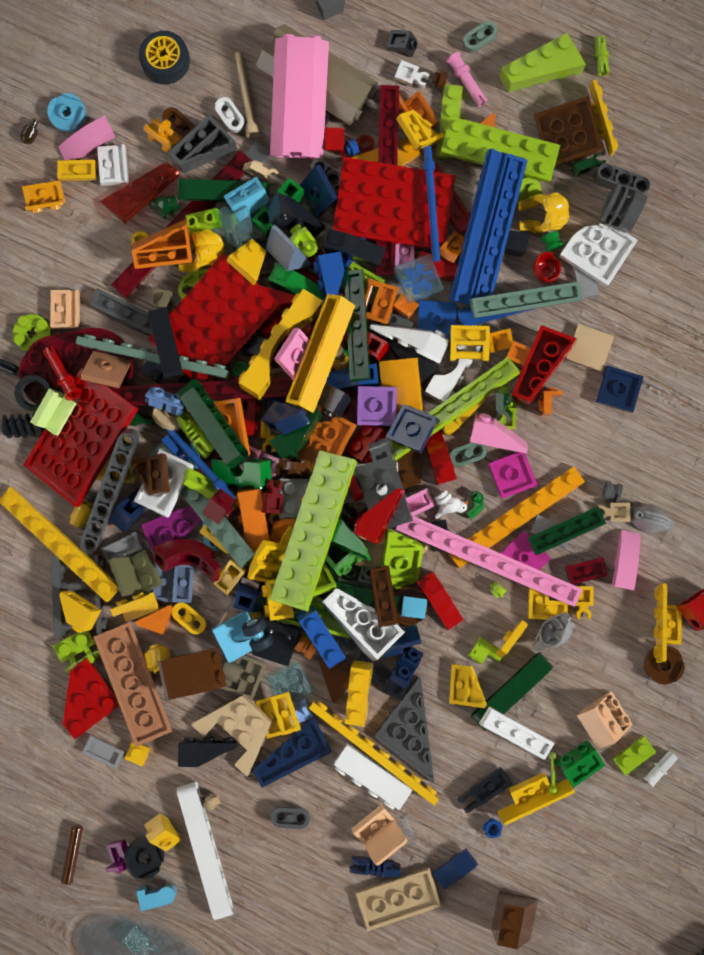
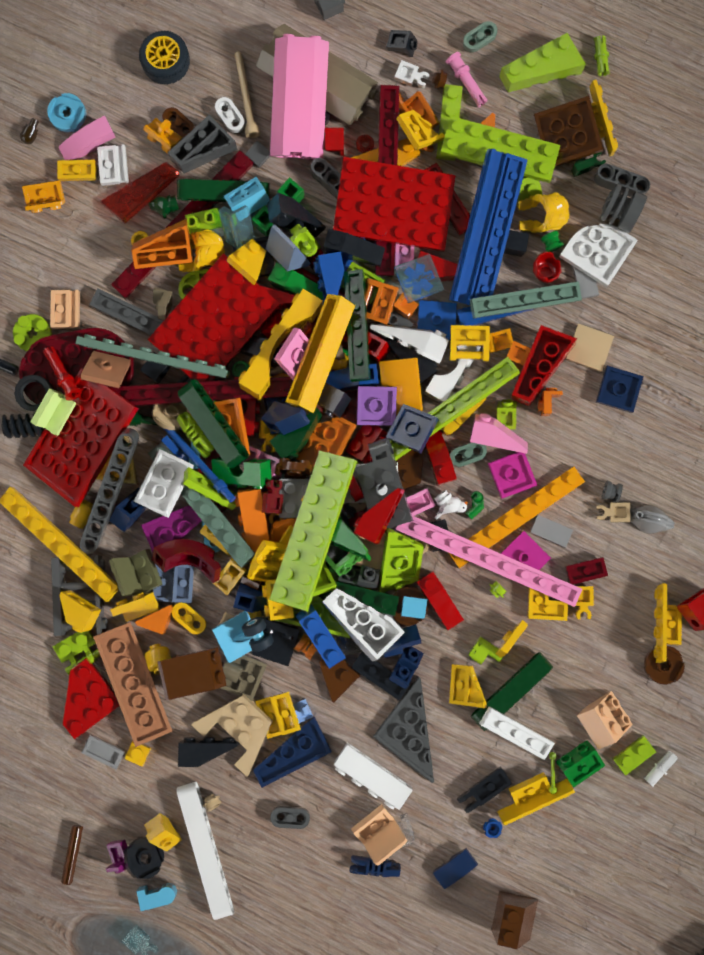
light grey tile [101,532,144,566] -> none
reddish brown wing [131,453,170,496] -> none
medium blue hinge [145,386,185,416] -> none
black tile [148,307,183,378] -> none
dark red brick [202,489,236,524] -> none
tan plate [243,160,279,184] -> none
clear light blue piece [269,663,313,702] -> none
dark blue plate [299,165,338,218] -> none
yellow plate [309,700,439,805] -> none
blue plate [344,139,360,157] -> none
yellow arch [345,660,373,727] -> none
tan tile [355,866,442,931] -> none
reddish brown tile [370,565,399,628] -> none
blue bar [423,146,440,262] -> none
orange plate [439,231,465,263] -> none
dark green plate [496,386,513,423] -> none
dark green plate [527,506,606,556] -> none
light grey hat [532,612,575,651] -> none
bright pink slope [612,530,641,591] -> none

